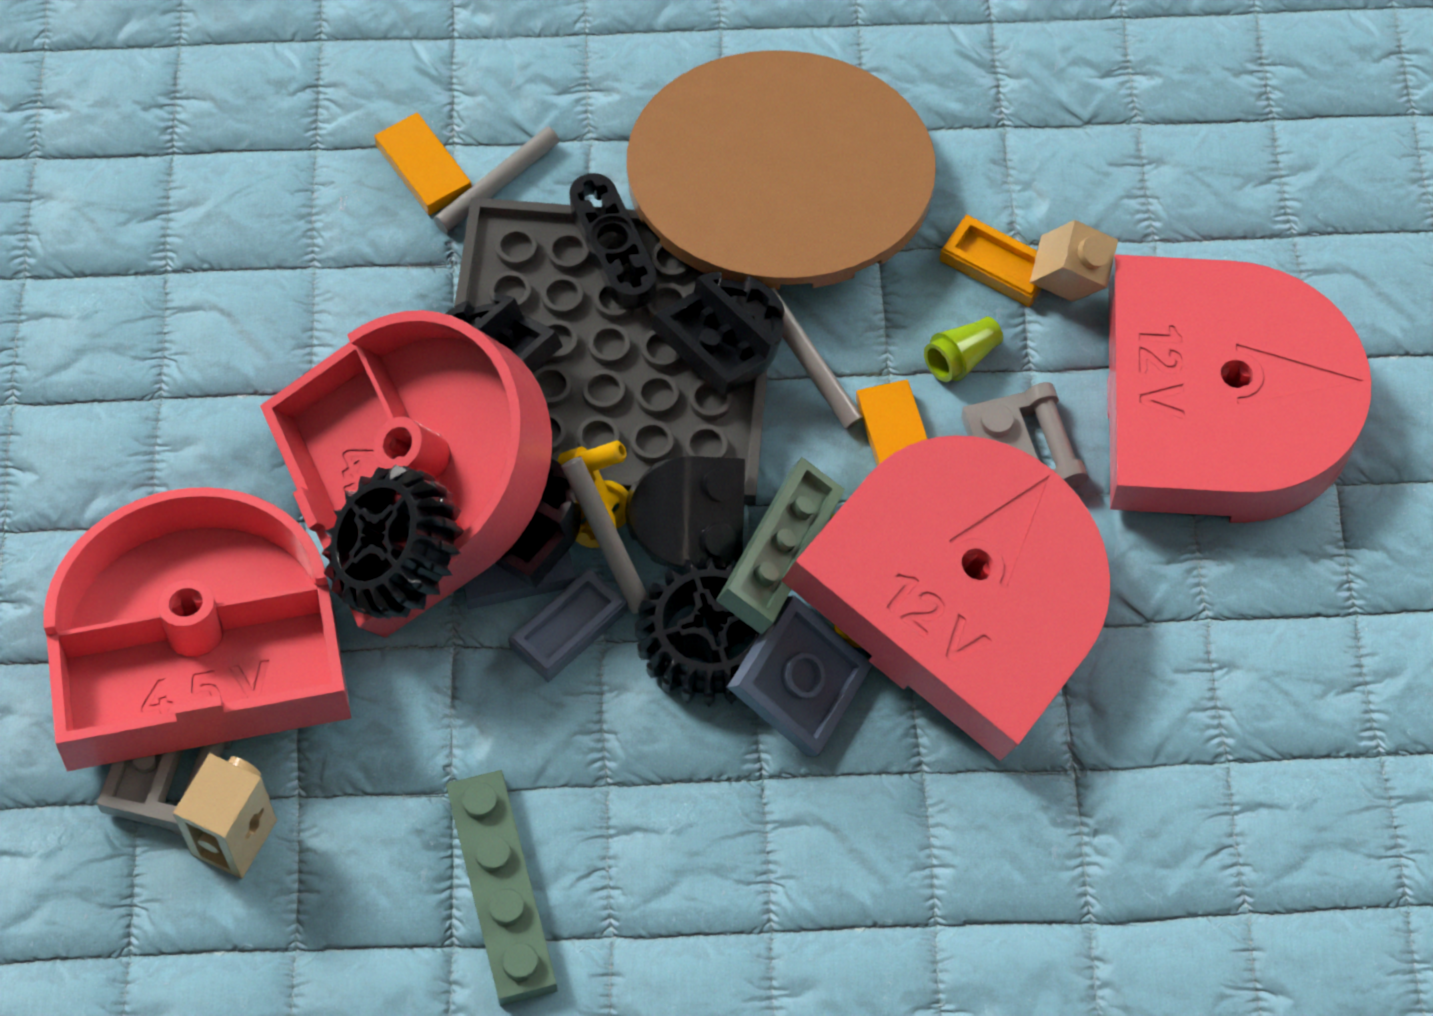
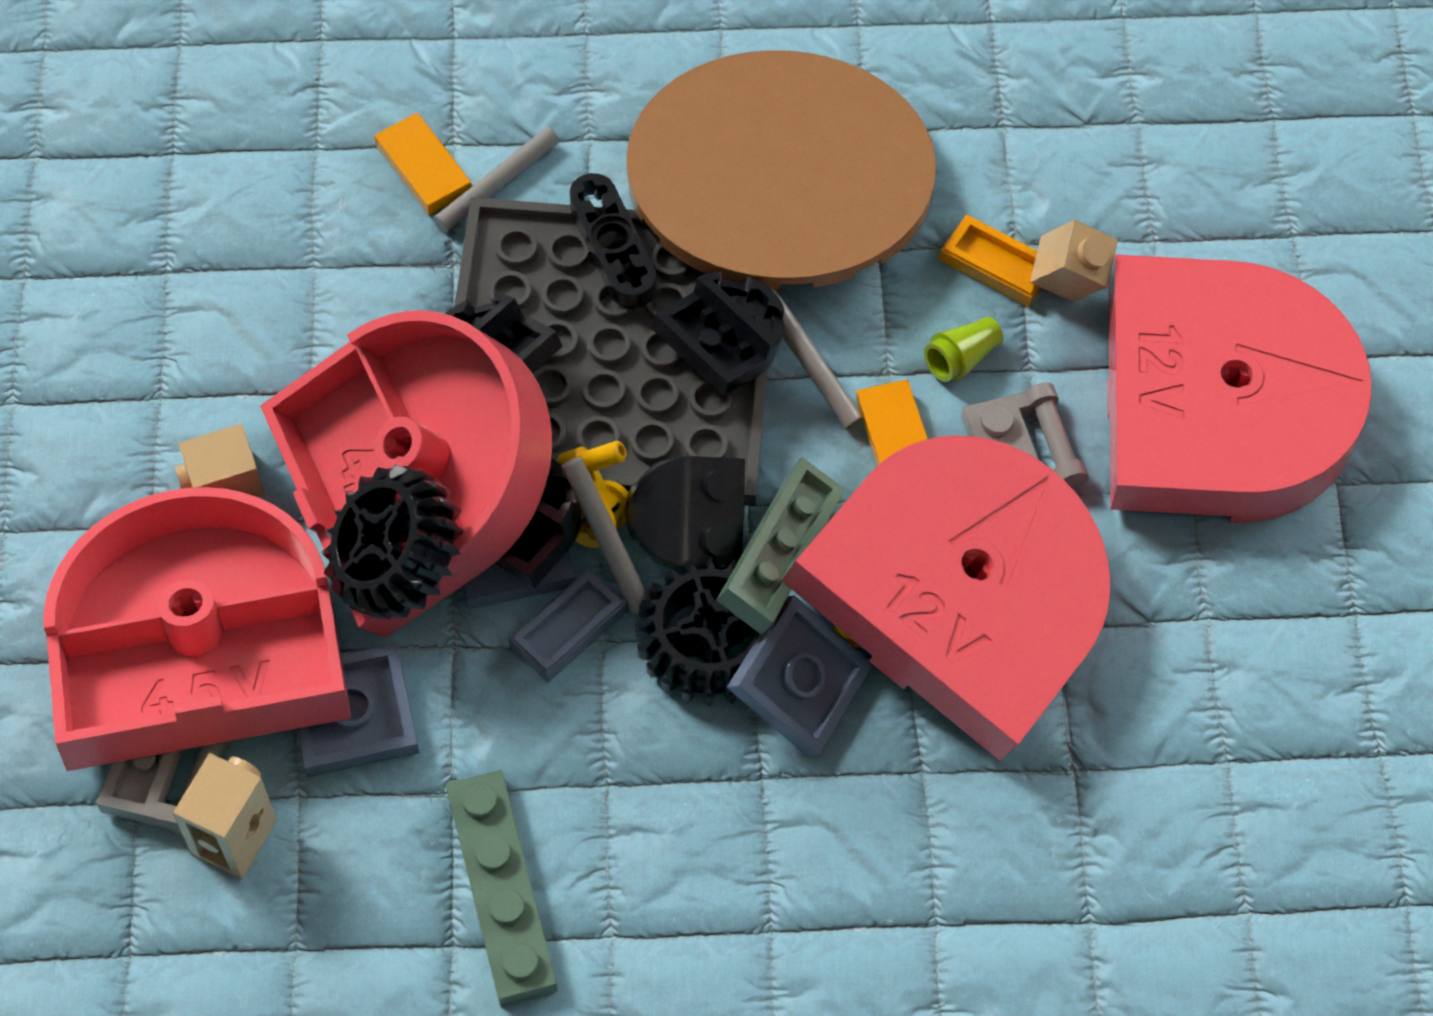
none -> tan brick [174,423,264,497]
none -> sand blue tile [297,643,420,777]

